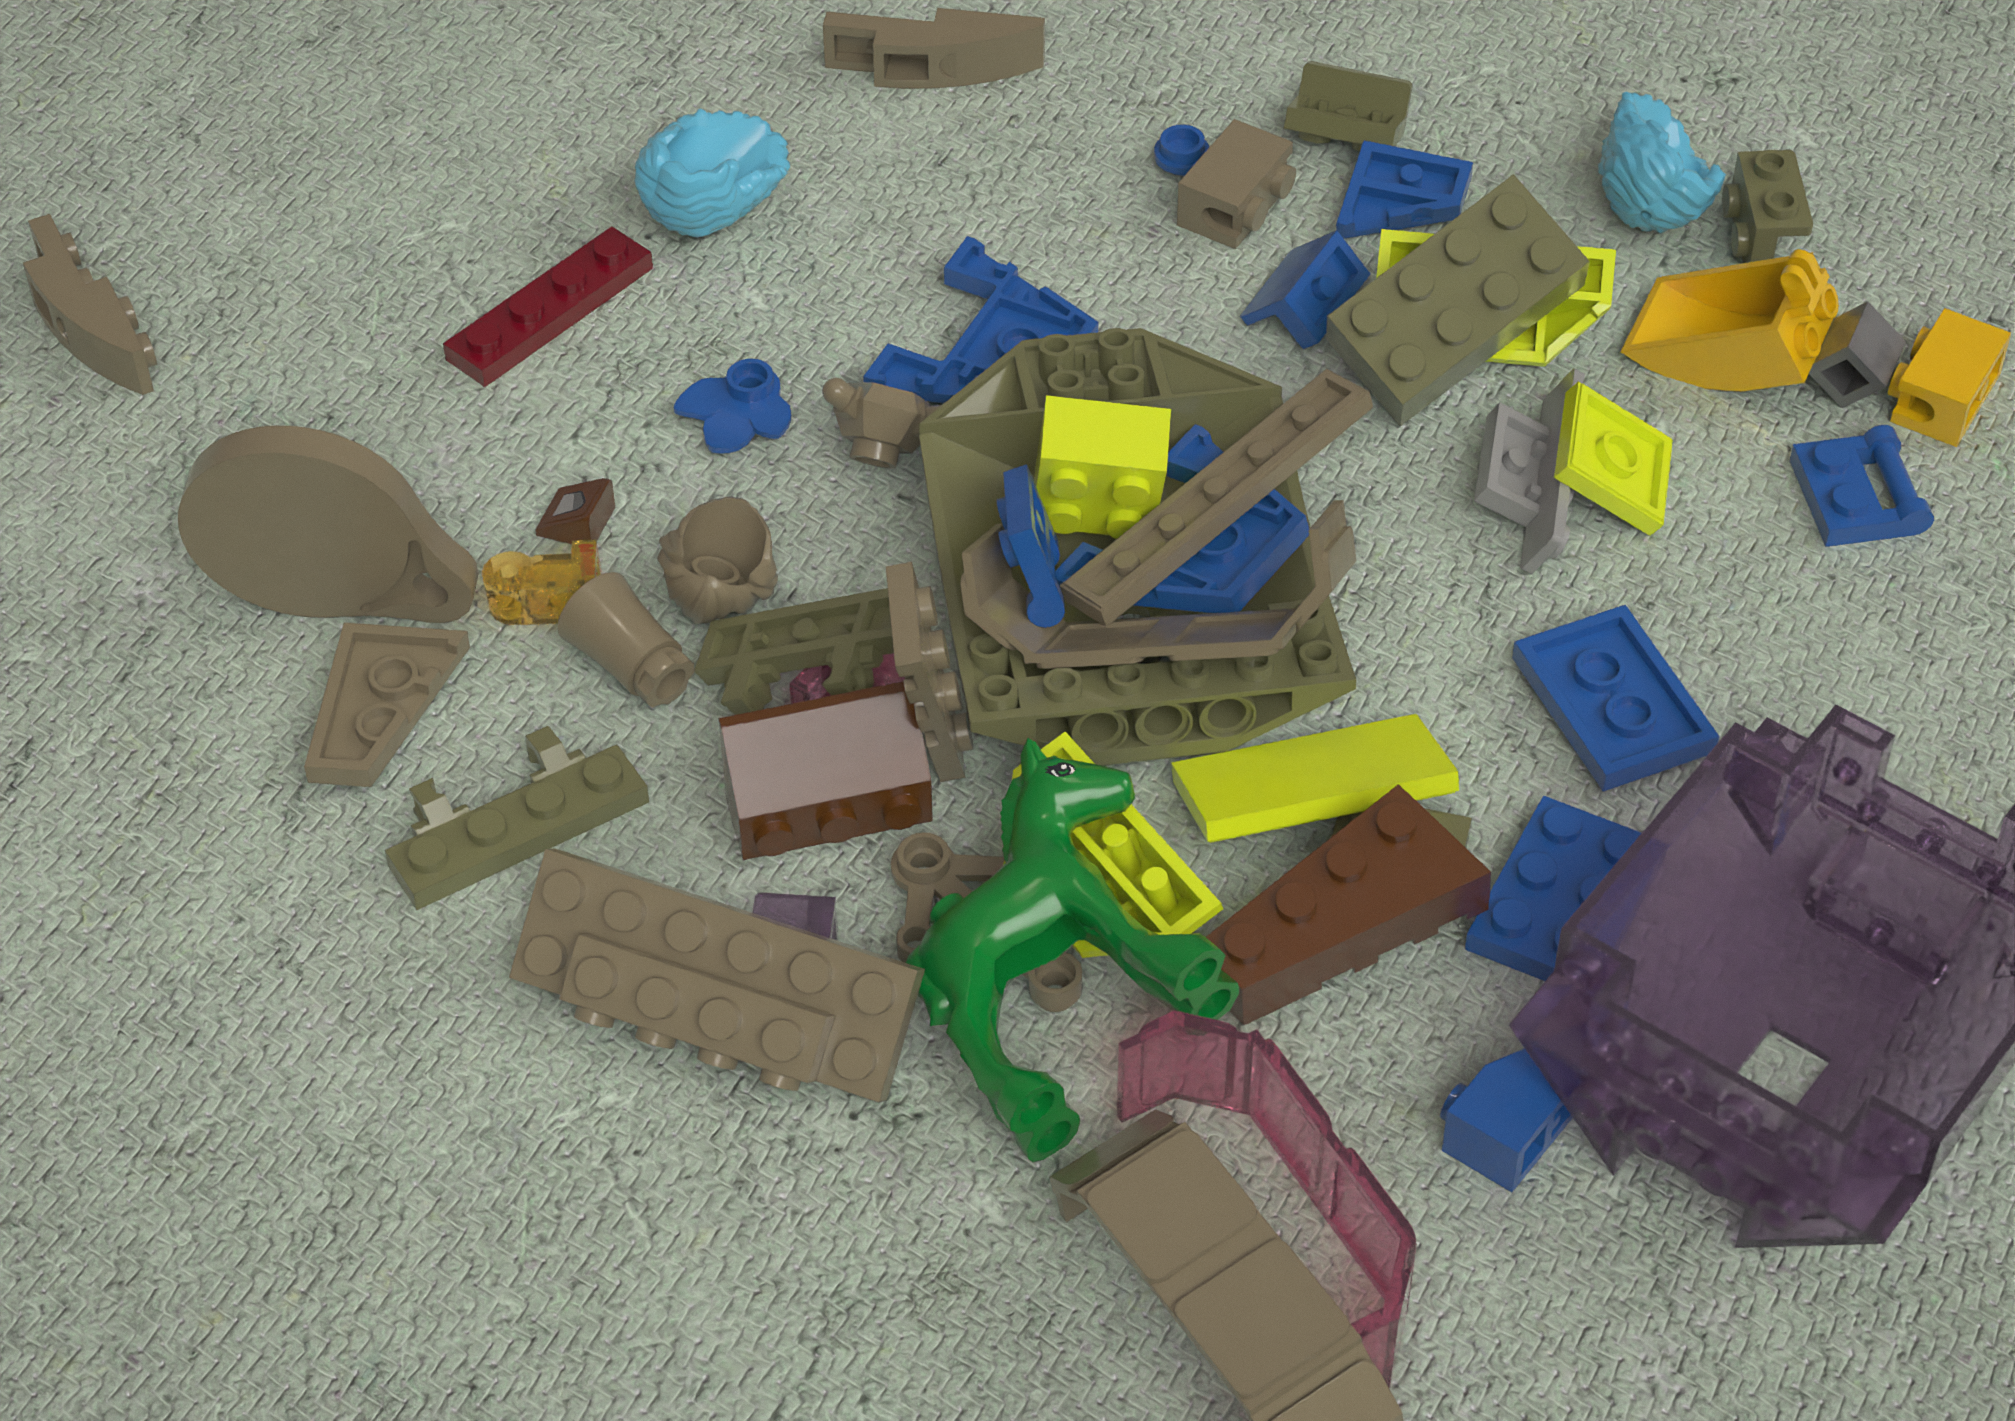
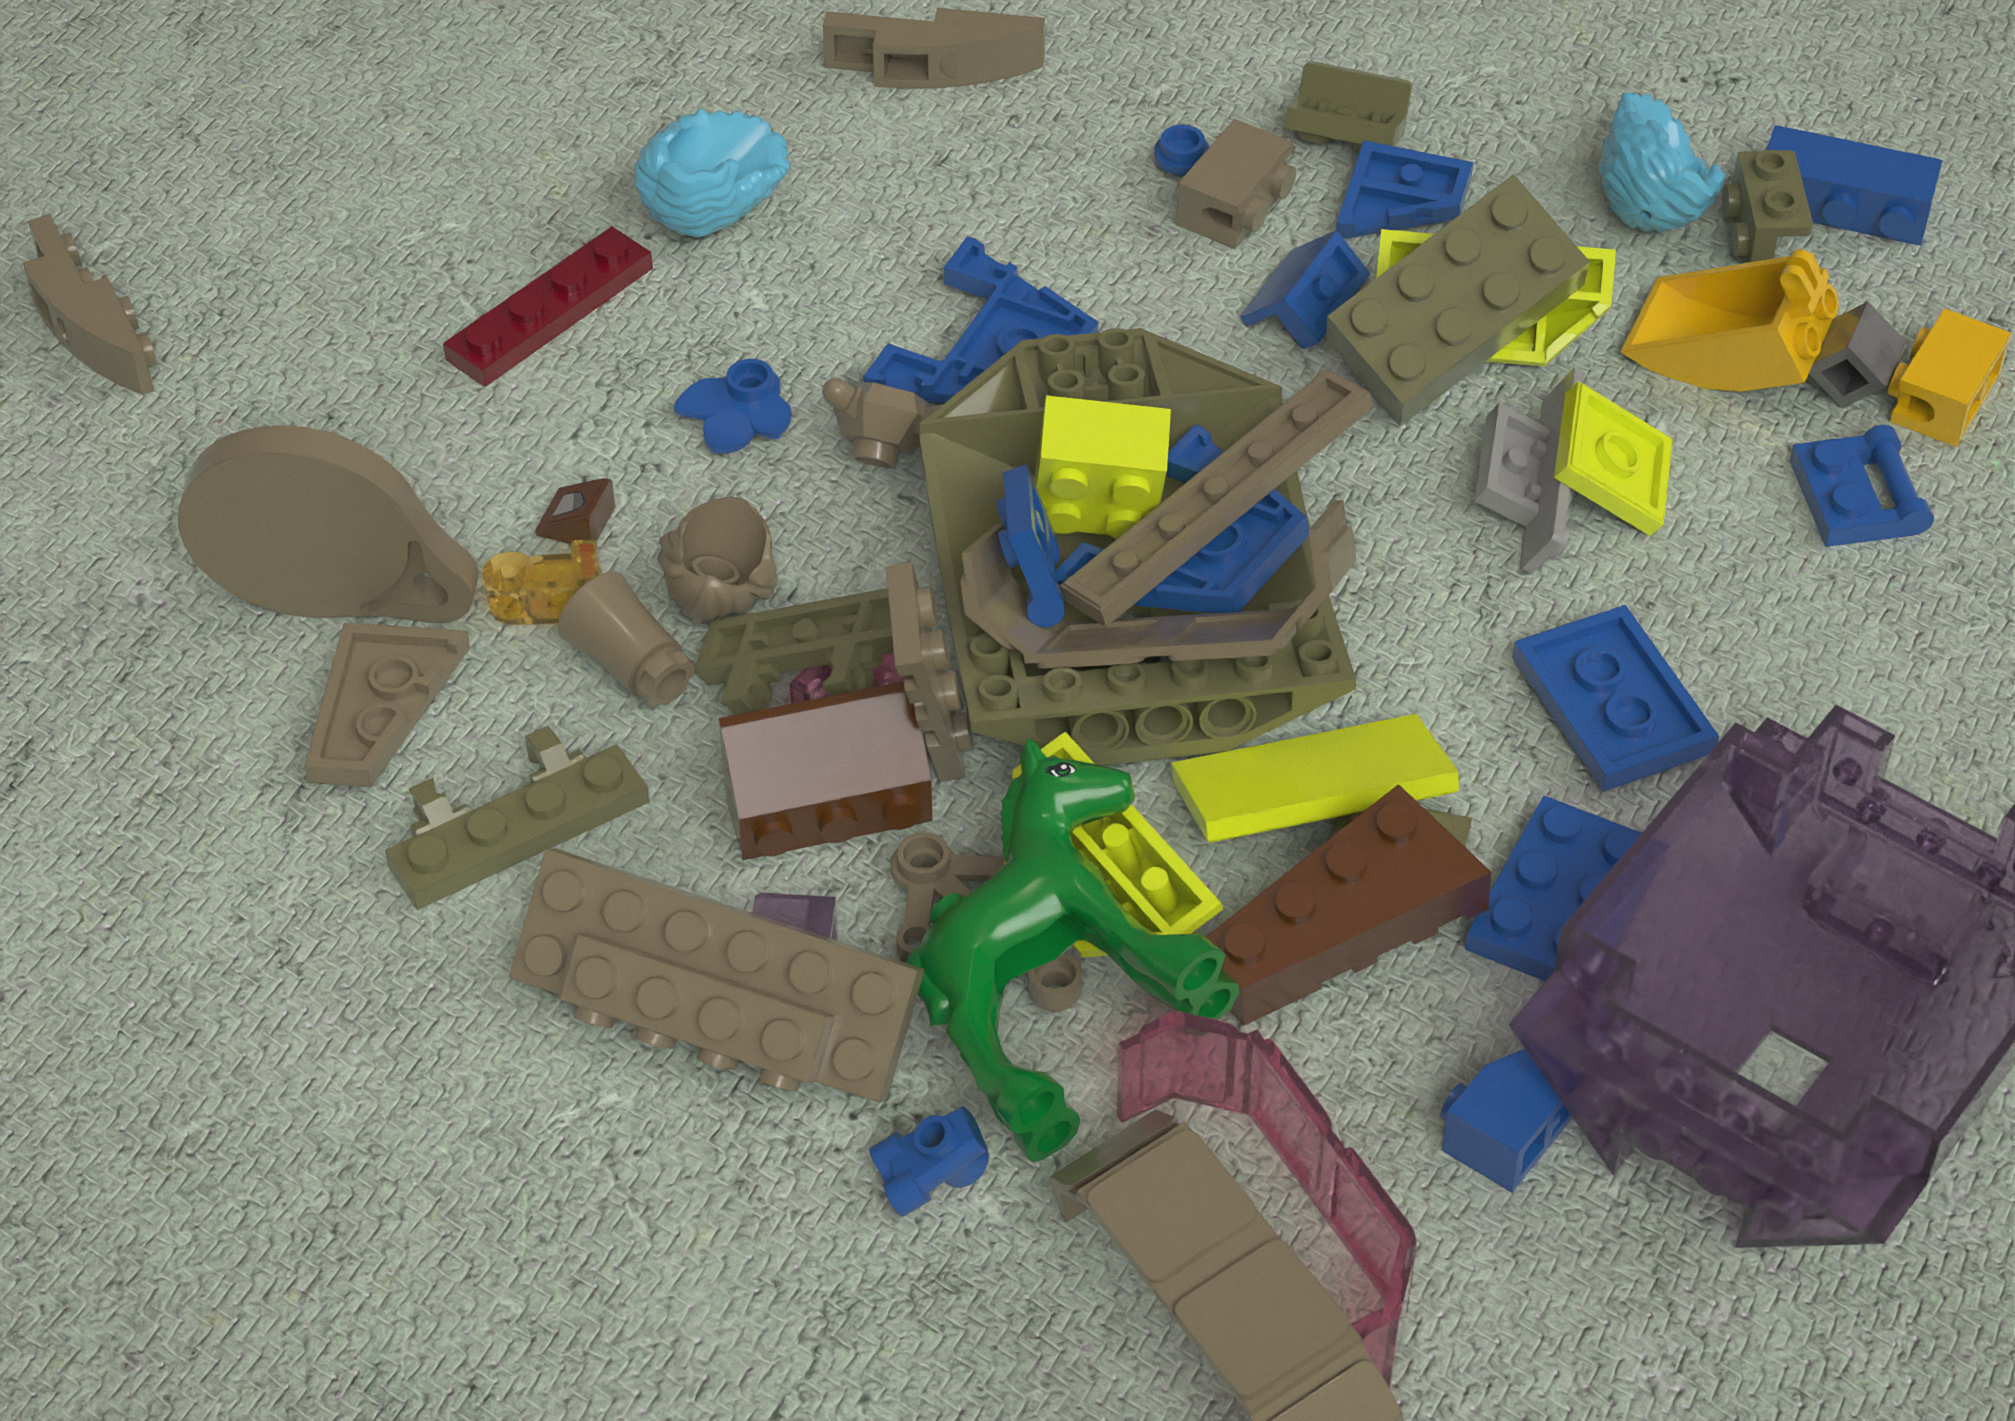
none -> blue plate [869,1106,989,1217]
none -> blue brick [1767,125,1943,246]

